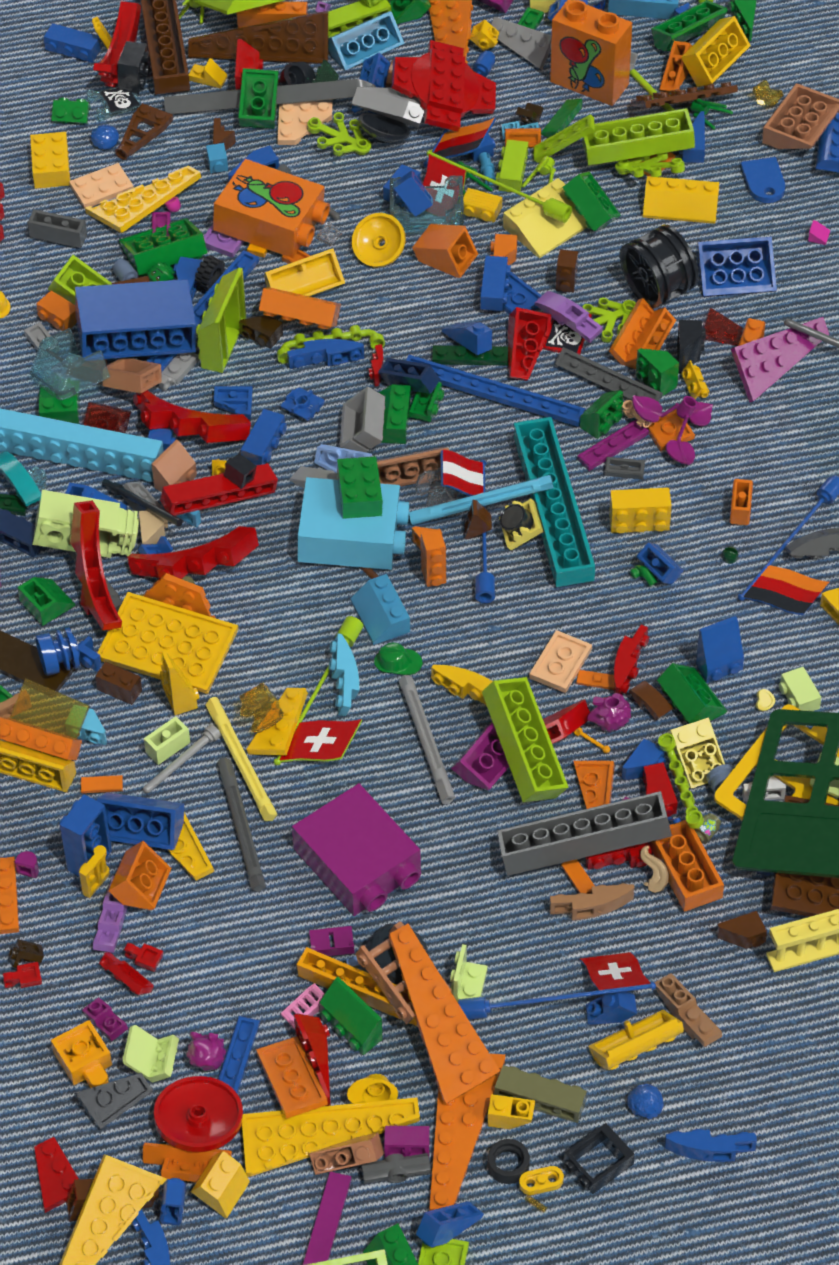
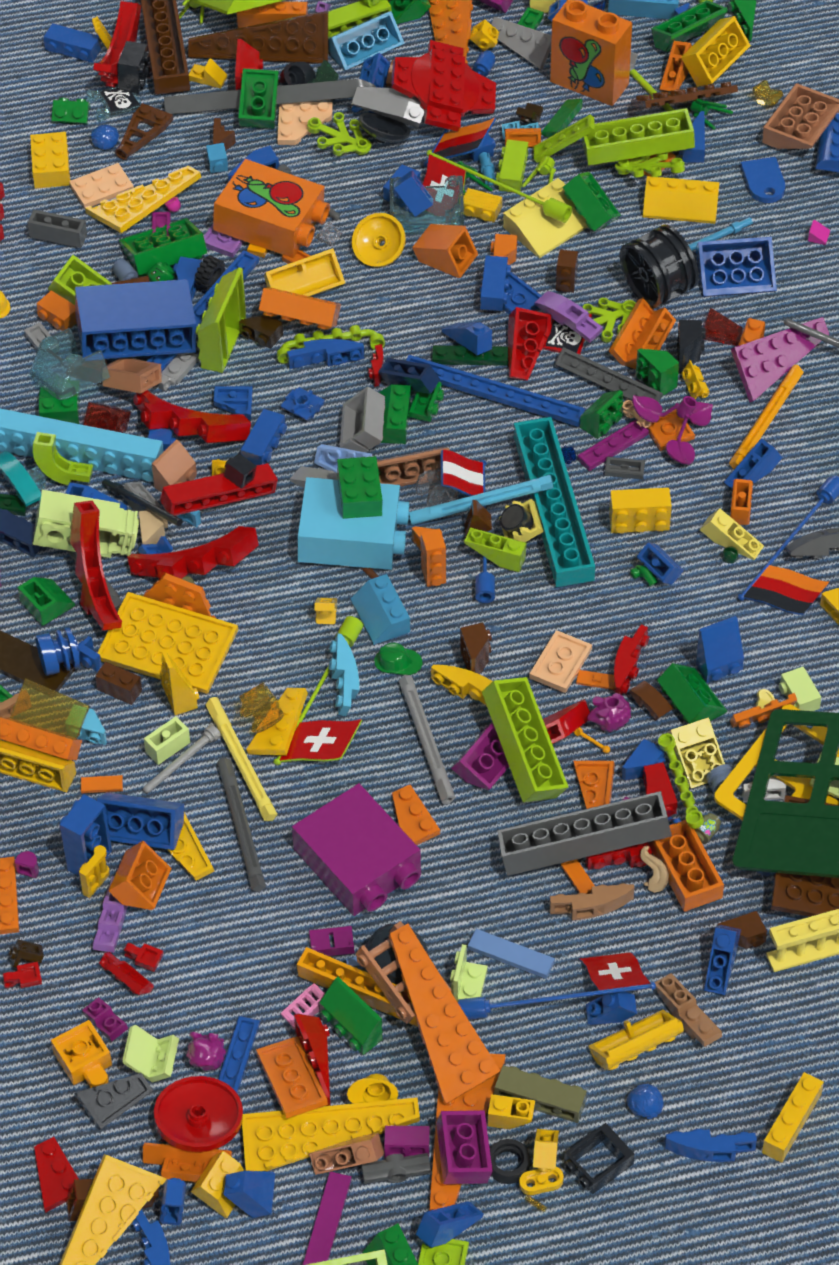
none -> lime arch [33,432,93,485]
none -> blue slope [224,1171,275,1218]
none -> yellow slope [315,597,337,624]
none -> orange wing [392,784,440,845]
none -> magenta brick [436,1110,493,1184]
none -> reddish brown slope [460,622,492,674]
none -> lime slope [464,528,527,572]
none -> medium blue tile [468,929,555,979]
none -> yellow brick [533,1129,559,1171]
none -> clear blue plate [561,446,576,464]
none -> dark azure bar [689,217,753,251]
none -> light yellow slope [700,508,764,560]
none -> blue slope [704,925,741,995]
none -> blue slope [724,438,783,489]
none -> light orange piece [729,365,804,469]
none -> orange wing [730,693,797,729]
none -> yellow brick [762,1072,824,1163]

